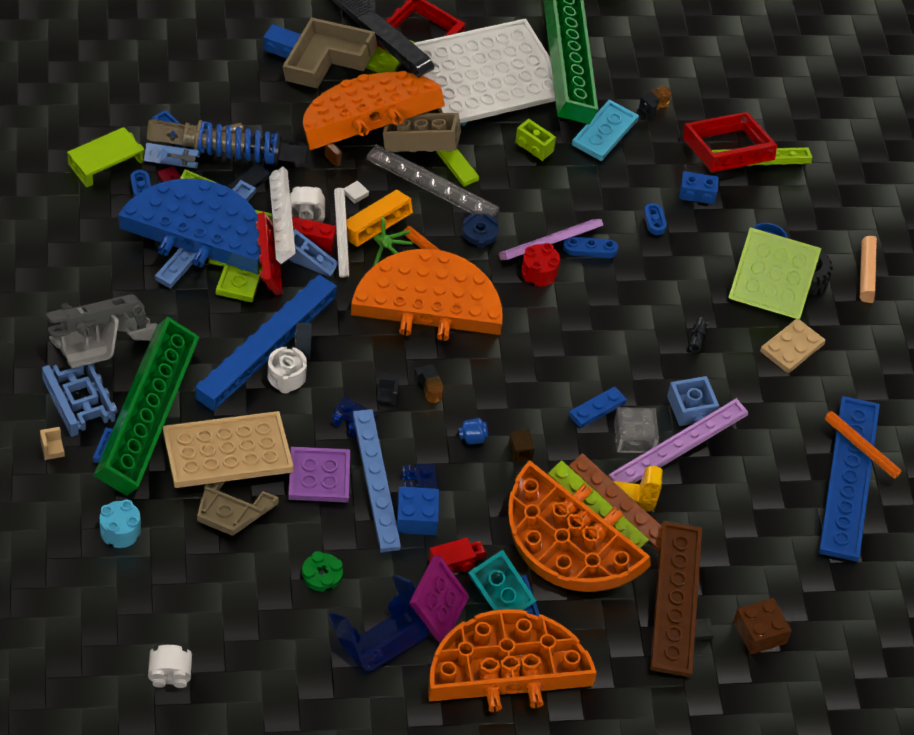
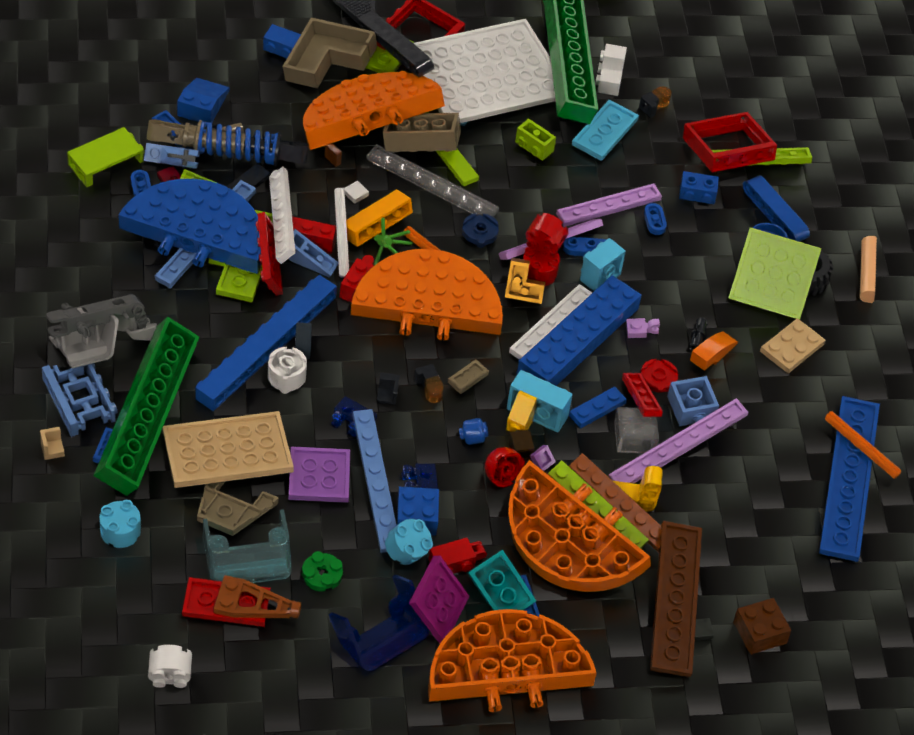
white brick [290,187,325,223] -> none
none -> blue slope [177,78,230,123]
none -> red plate [182,577,271,627]
none -> clear light blue windscreen [203,509,292,583]
none -> dark orange plate [214,575,302,619]
none -> red brick [340,255,374,303]
none -> medium azure brick [385,519,433,565]
none -> dark tan plate [448,359,489,394]
none -> red cylinder [484,447,525,488]
none -> pearl gold brick [505,258,545,304]
none -> yellow slope [506,391,537,432]
none -> medium azure brick [507,370,573,433]
none -> white plate [509,284,592,360]
none -> blue brick [517,275,642,386]
none -> red brick [525,213,569,257]
none -> medium lavender plate [530,445,556,471]
none -> lavender tile [556,183,662,227]
none -> medium azure brick [580,238,626,291]
none -> white brick [595,44,627,96]
none -> red tile [622,373,663,417]
none -> lavender plate [626,318,660,338]
none -> red tile [641,359,678,392]
none -> orange slope [690,331,738,371]
none -> blue beam [743,175,810,242]

